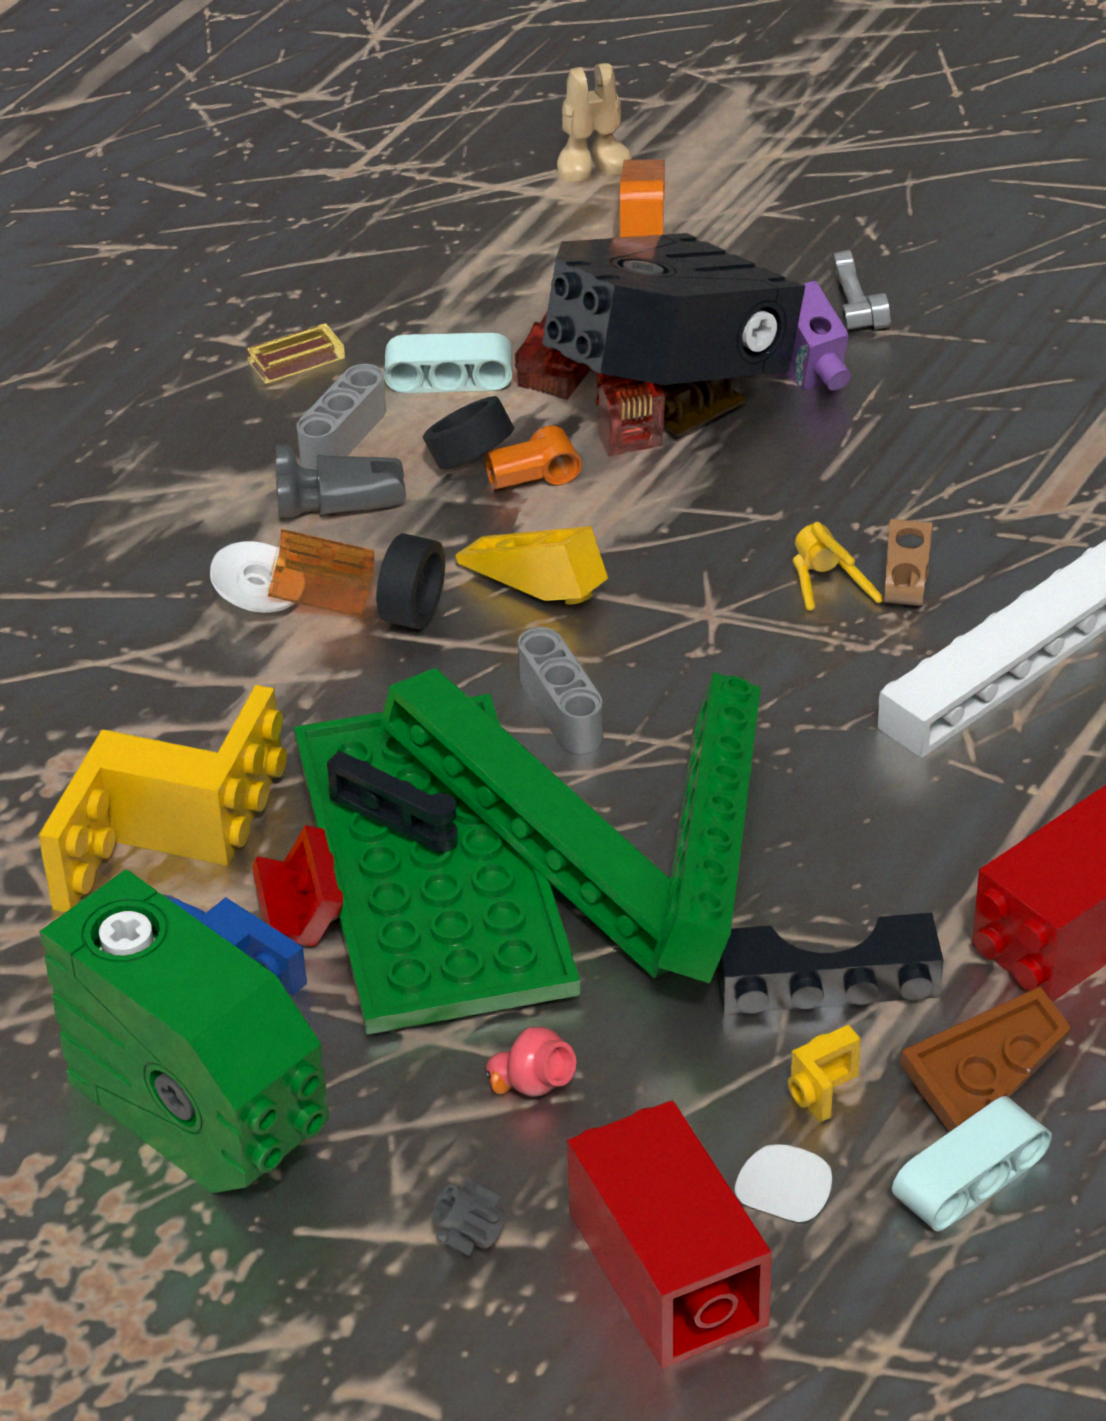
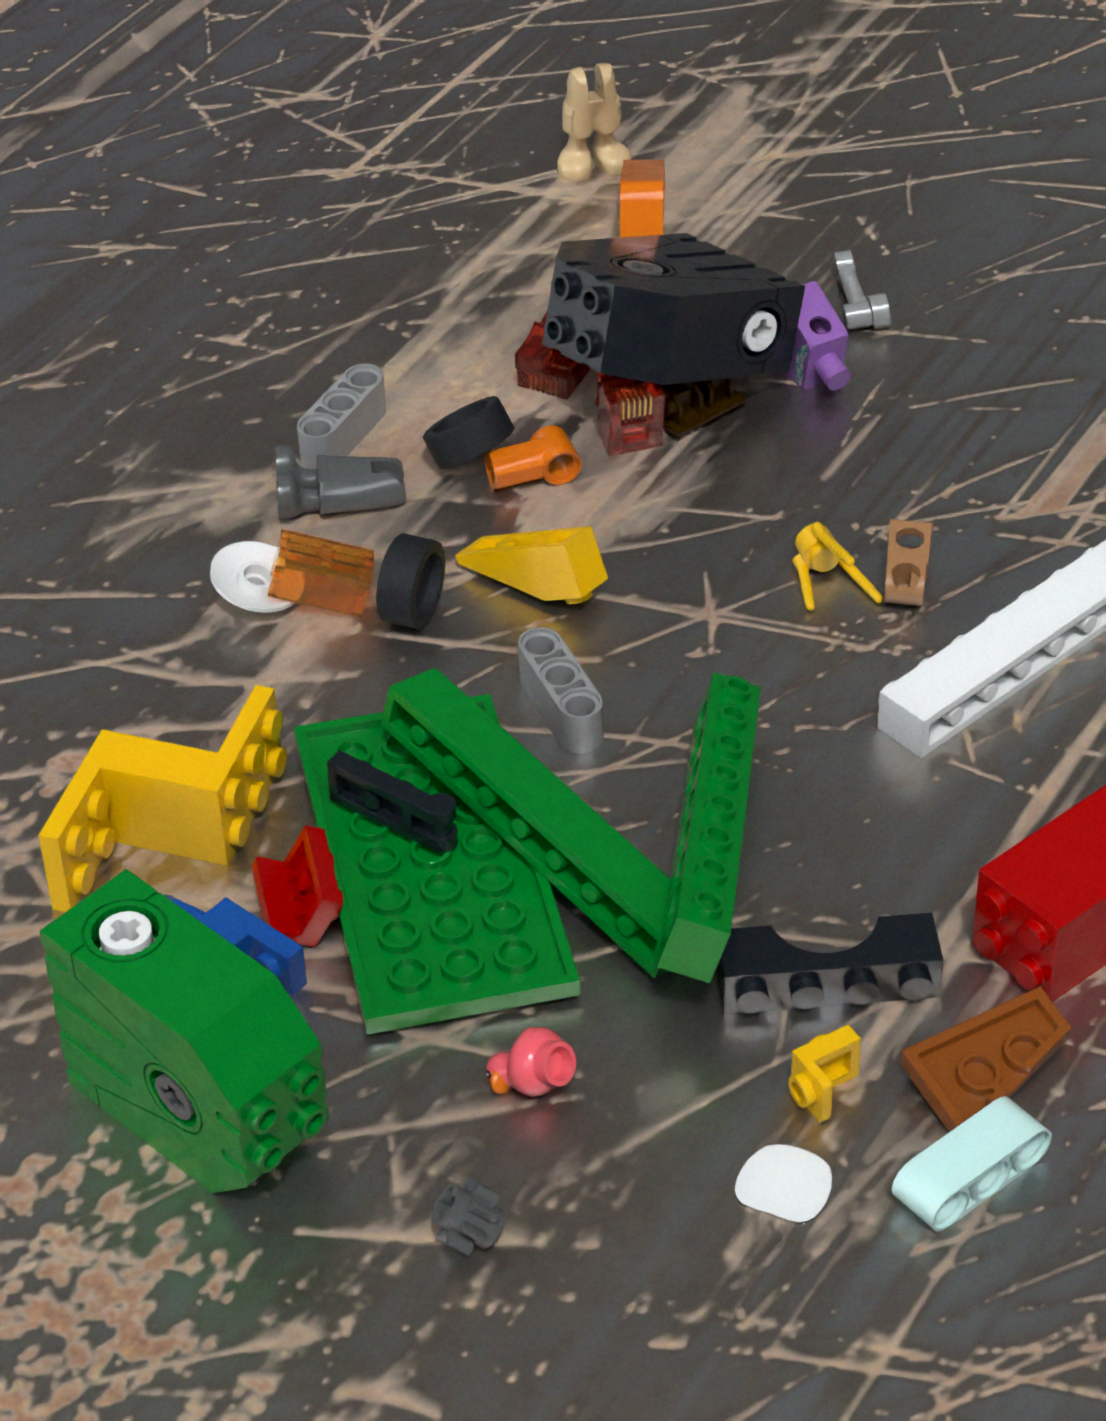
clear yellow tile [247,323,345,384] -> none
light aqua beam [384,333,512,393] -> none
red brick [567,1100,772,1369] -> none

